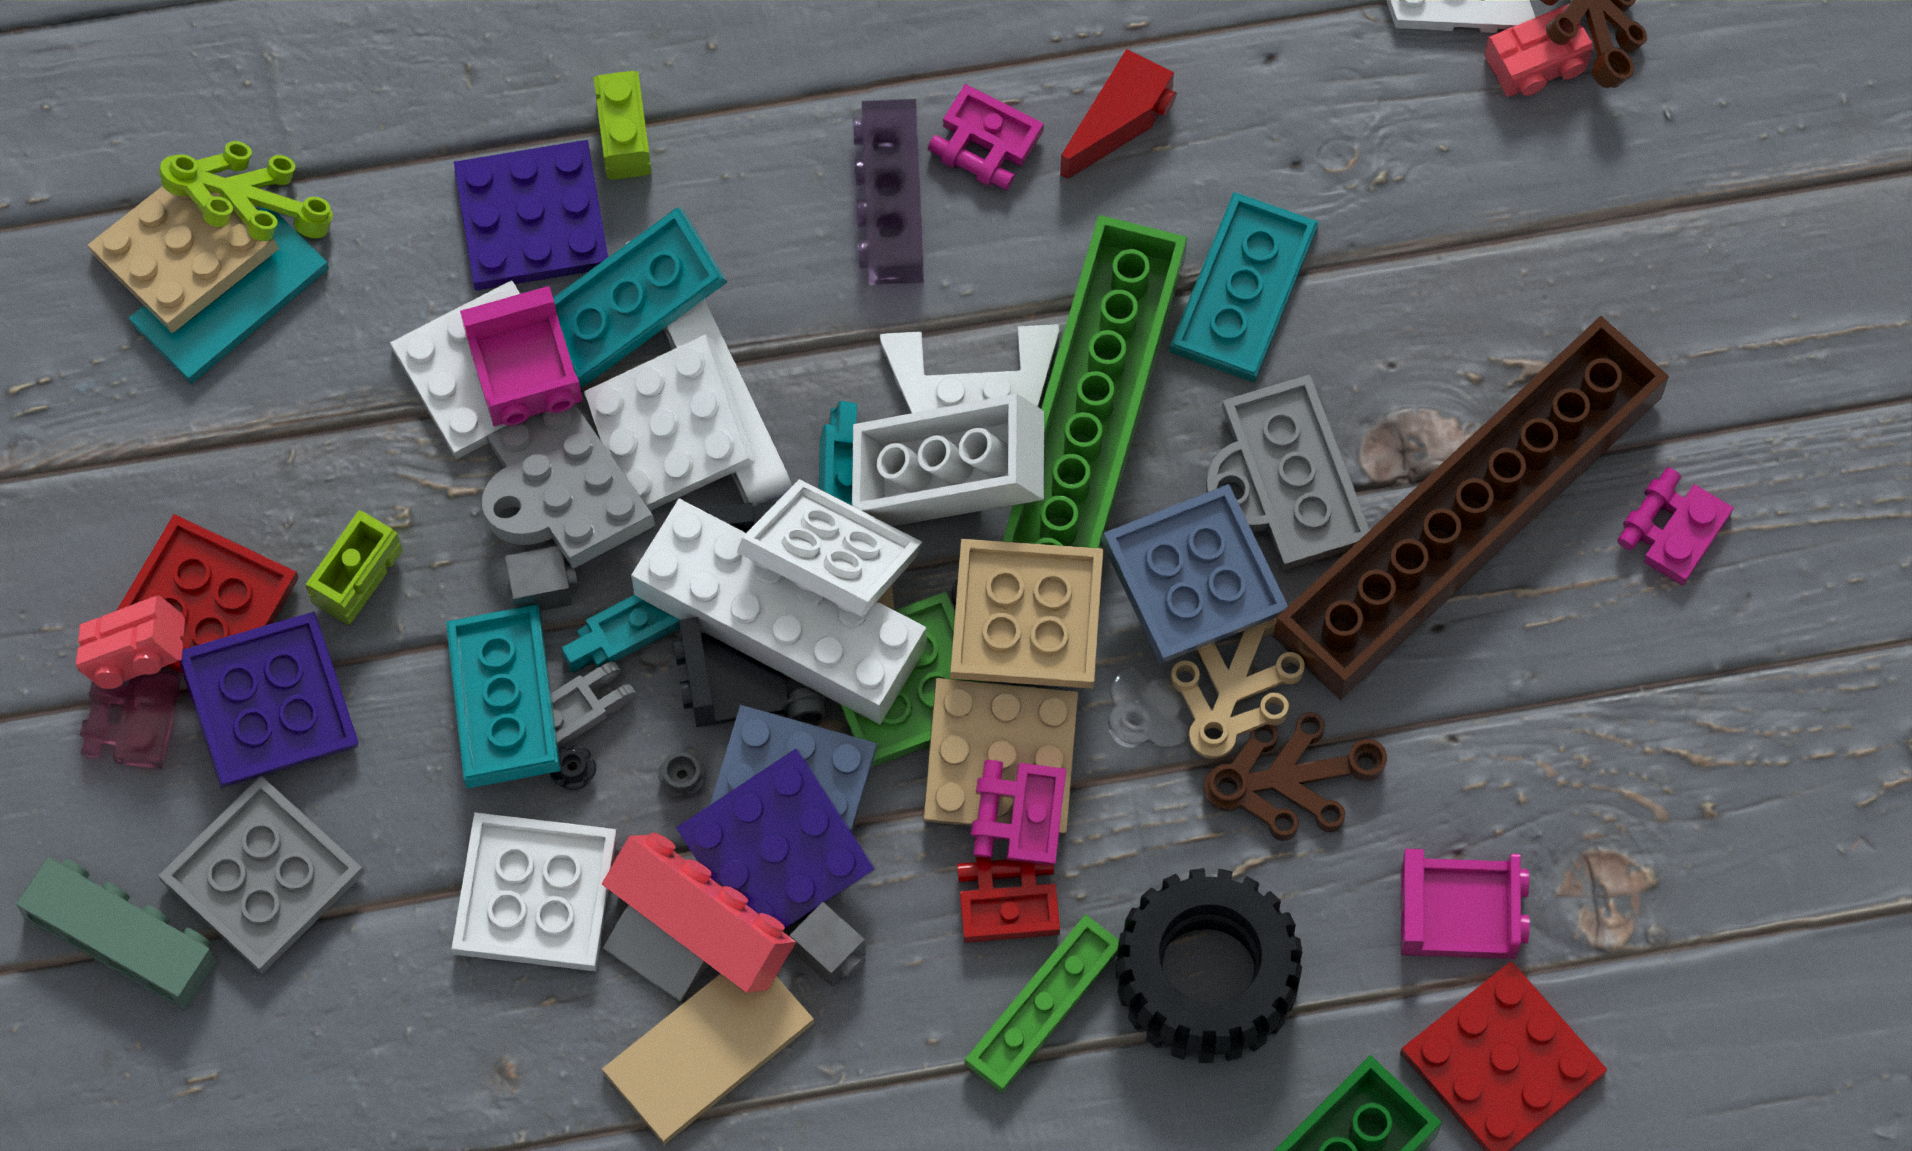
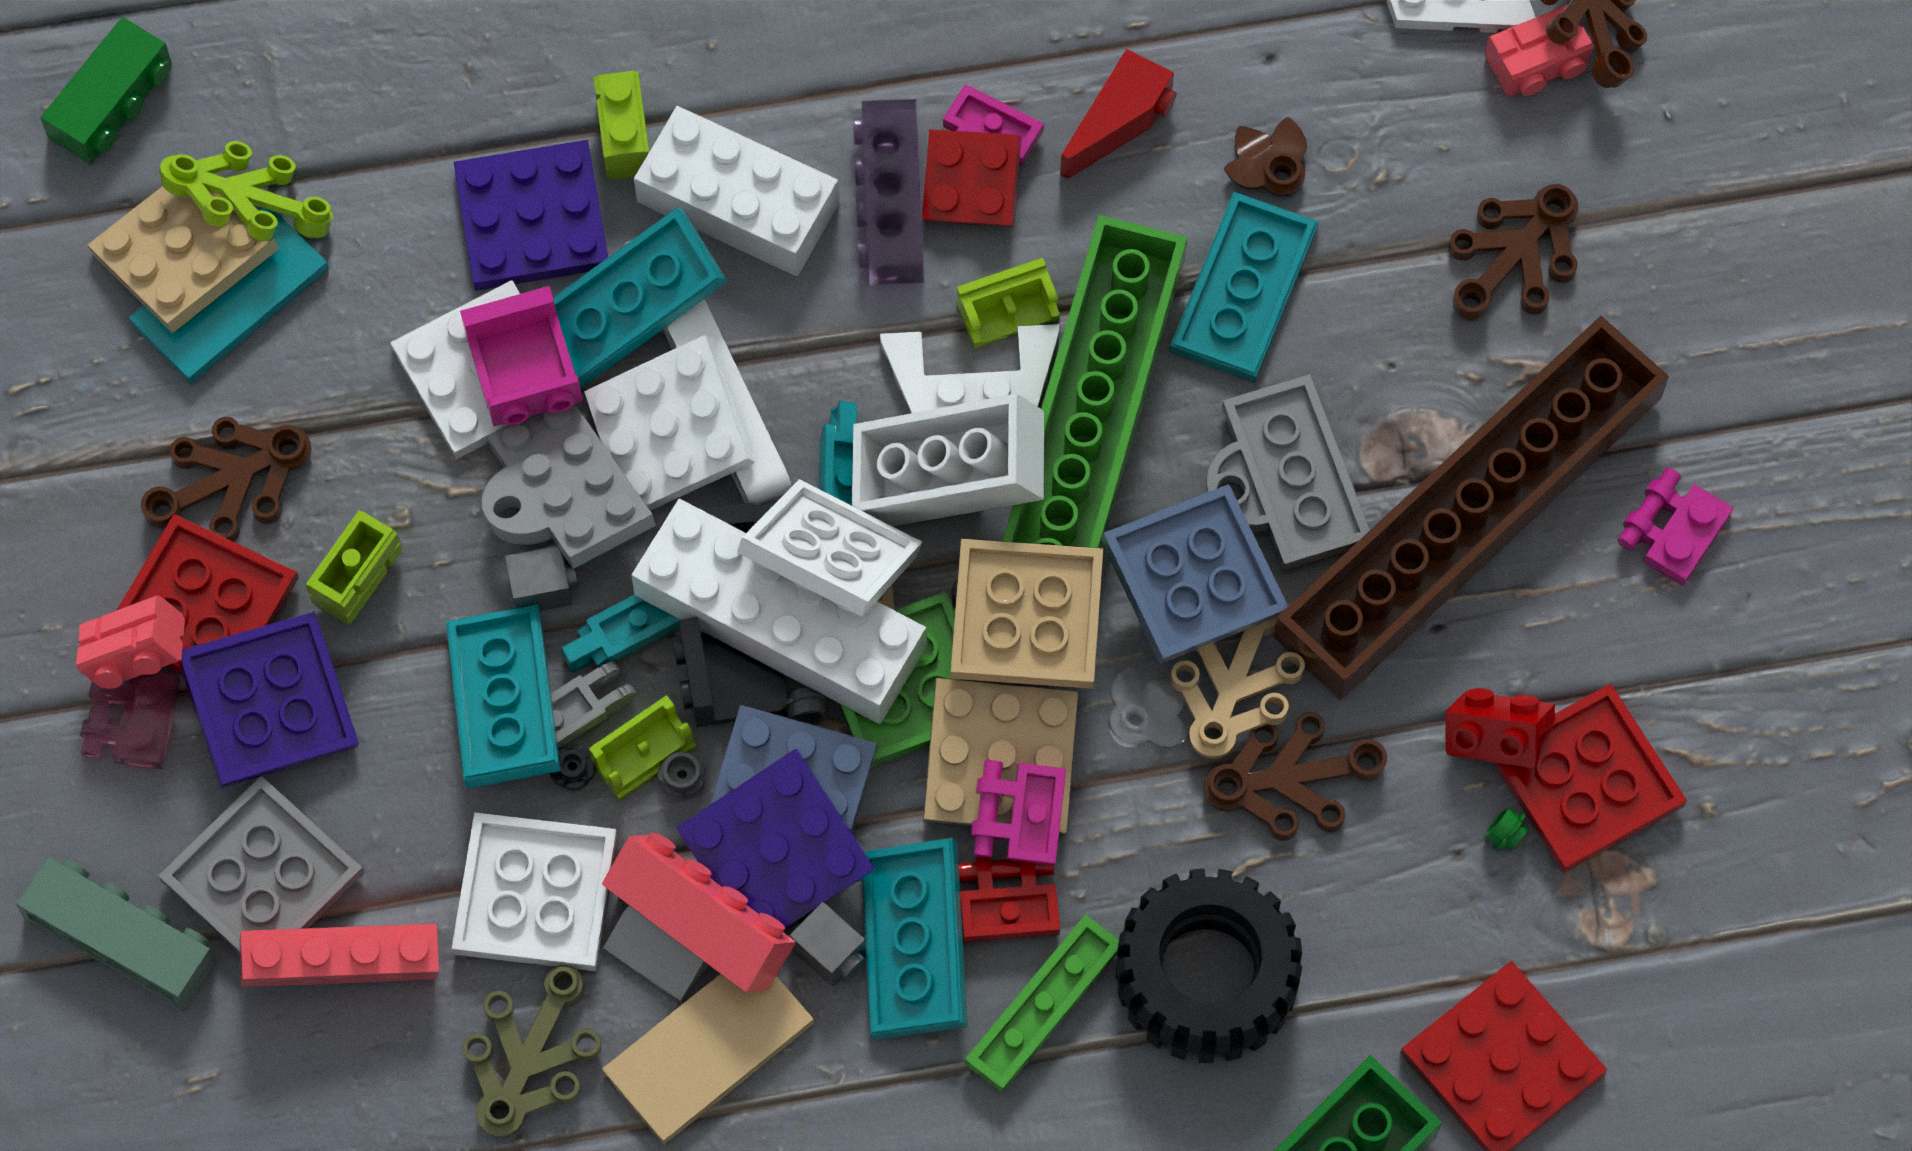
dark pink panel [1401,849,1530,959] -> none
none -> green brick [40,16,172,164]
none -> reddish brown plant [141,417,312,542]
none -> coral brick [239,923,439,987]
none -> olive plant [462,965,602,1138]
none -> lime hinge [589,695,697,802]
none -> white brick [634,106,839,277]
none -> teal tile [863,838,968,1040]
none -> red plate [922,129,1022,228]
none -> lime hinge [957,258,1060,349]
none -> reddish brown plate [1224,117,1307,196]
none -> red bracket [1445,688,1555,768]
none -> reddish brown plant [1449,184,1578,320]
none -> green plate [1484,807,1528,851]
none -> red plate [1493,683,1687,873]

